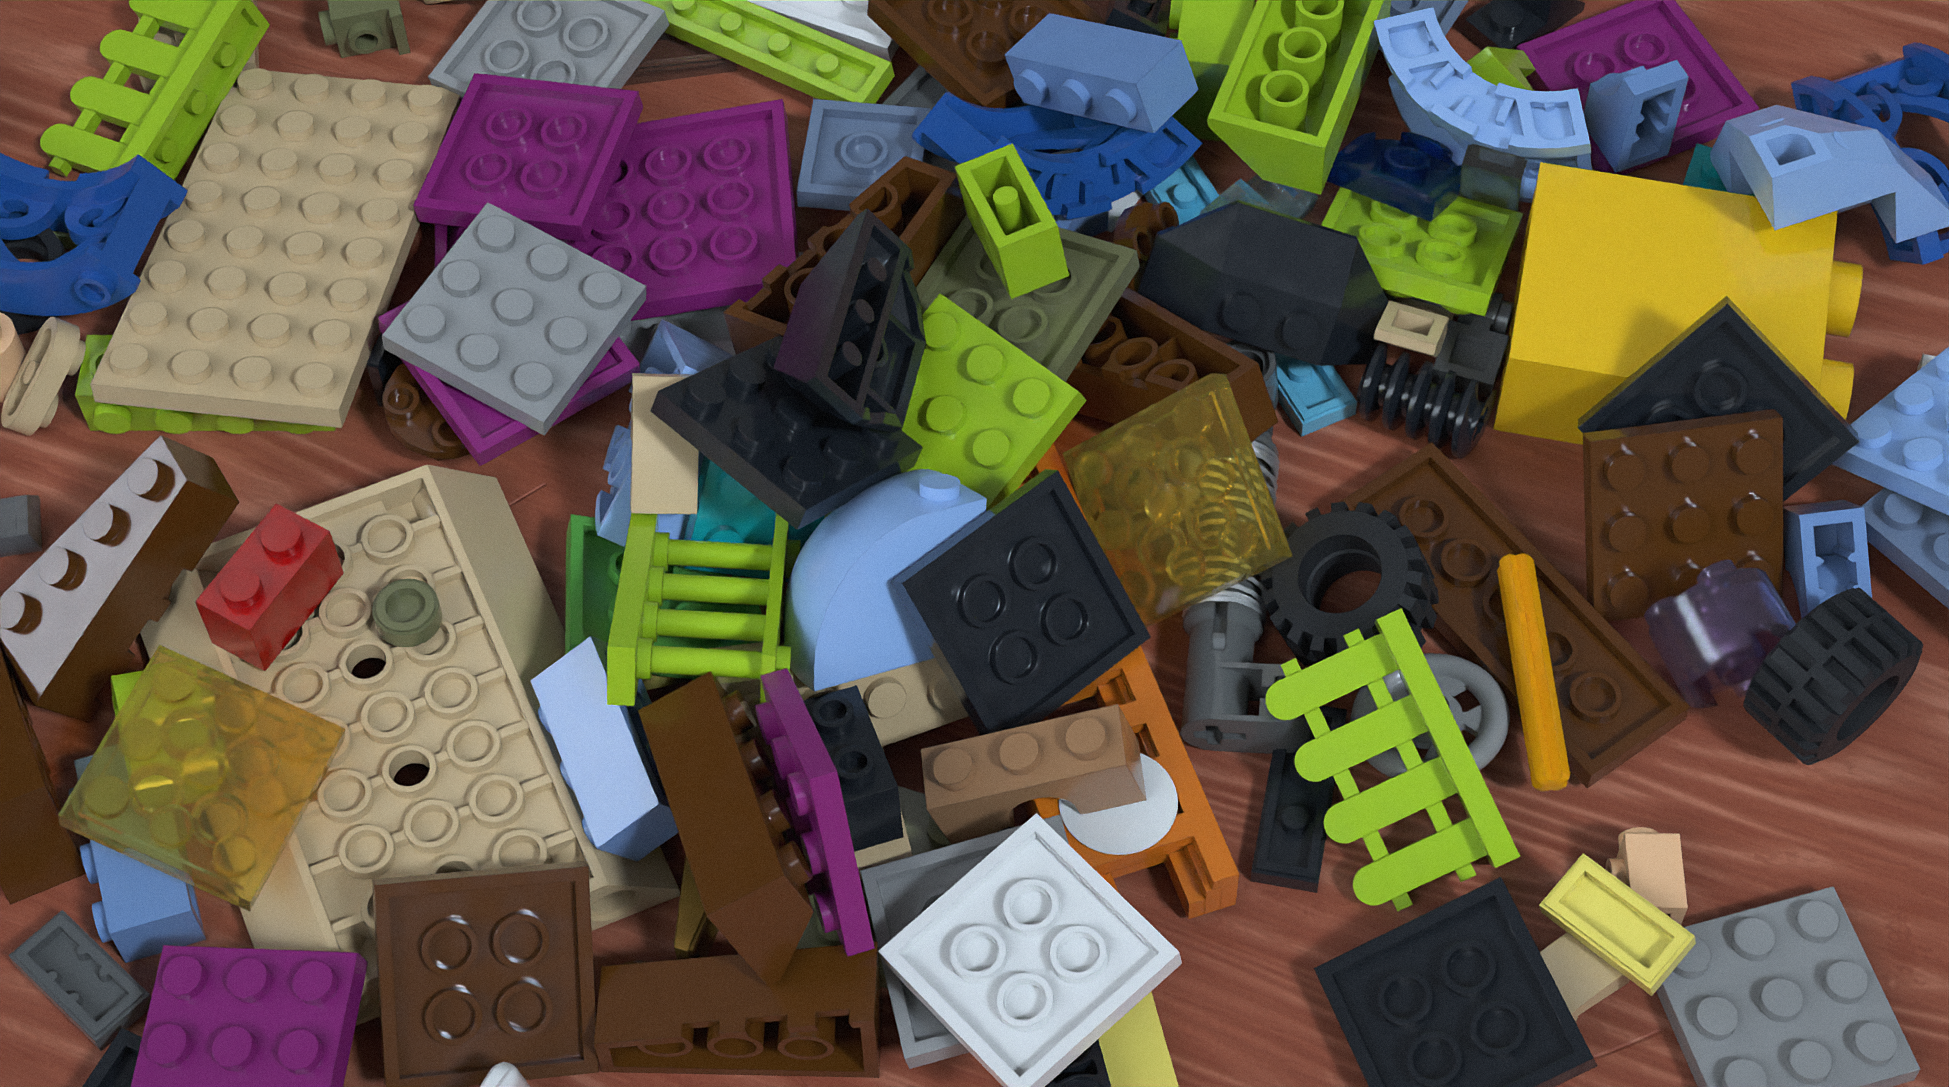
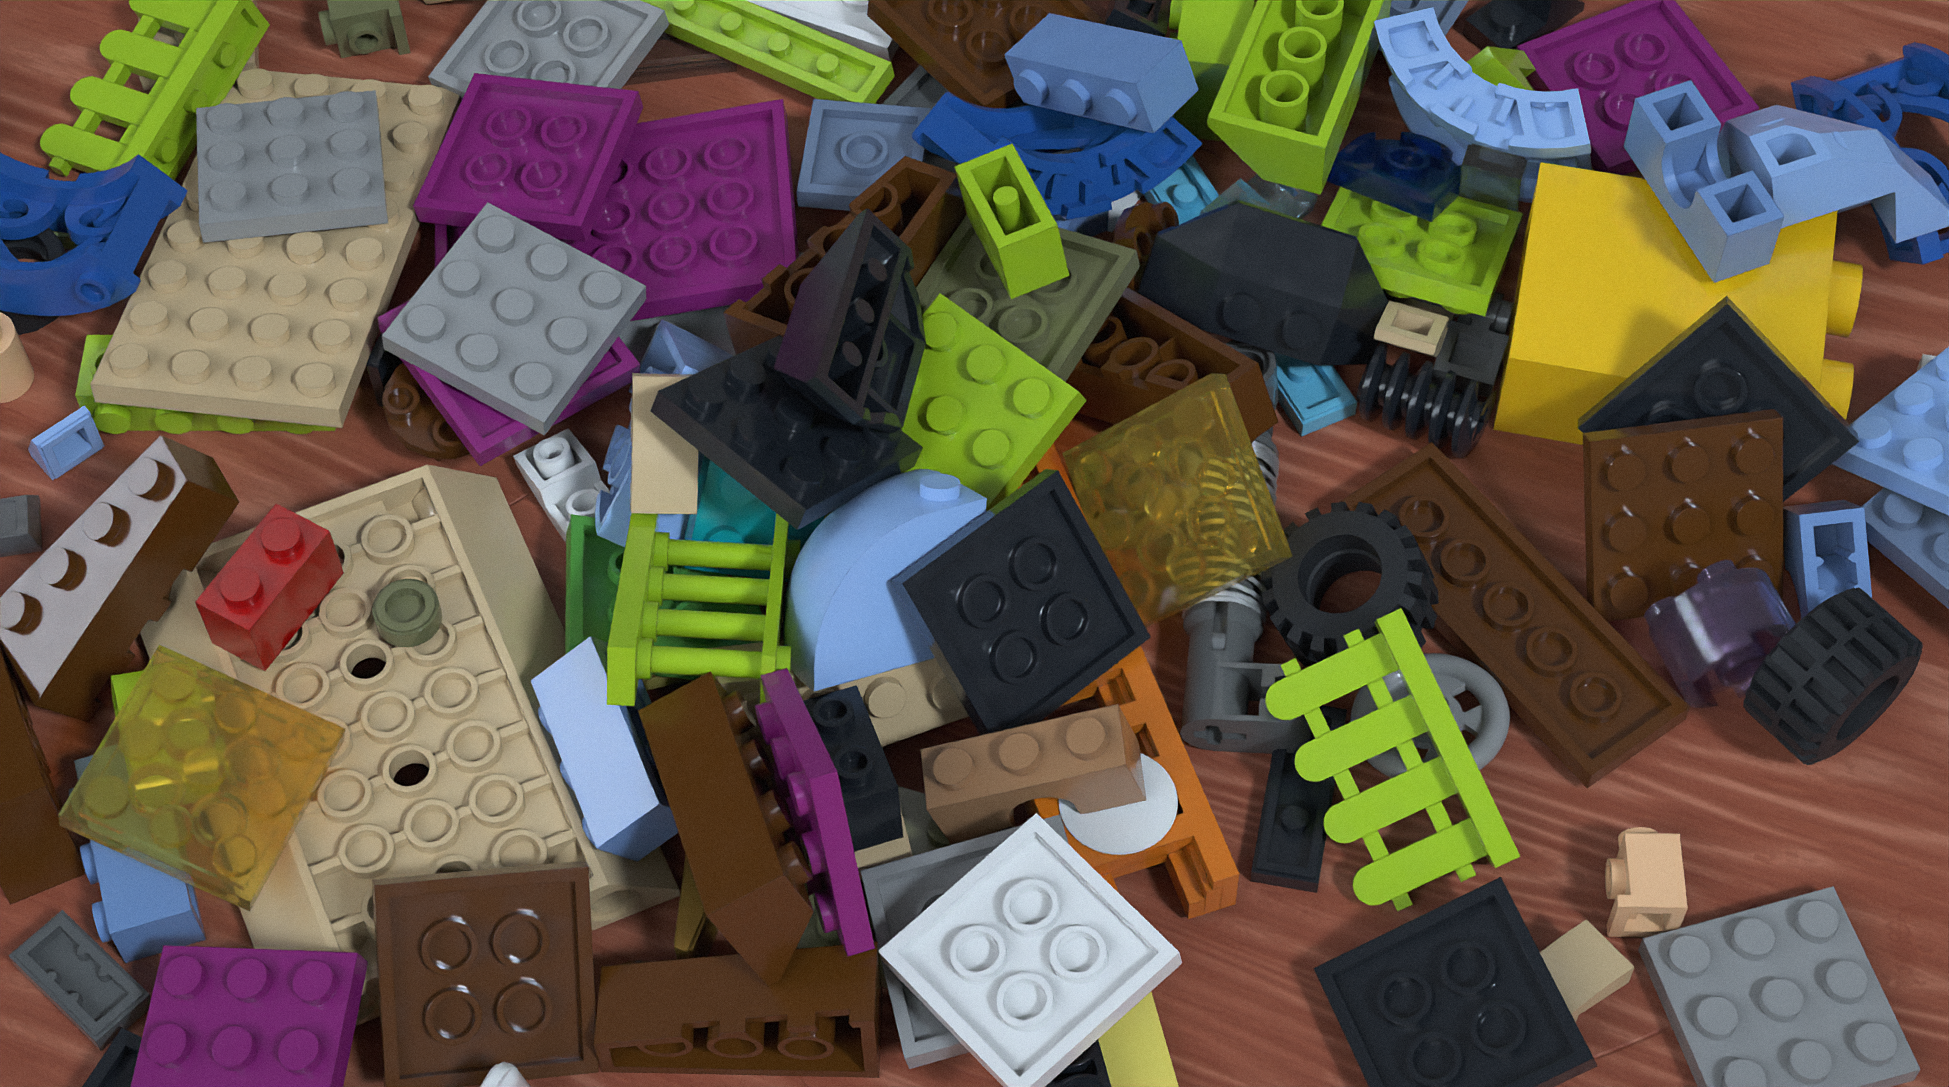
tan plate [1,317,86,436] -> none
light orange axle [1497,553,1570,792] -> none
light yellow tile [1539,853,1696,996] -> none
medium blue arch [1584,60,1689,173] -> none
none -> light blue slope [28,405,104,480]
none -> light grey plate [196,90,388,243]
none -> white slope [513,428,610,543]
none -> medium blue arch [1624,80,1784,283]

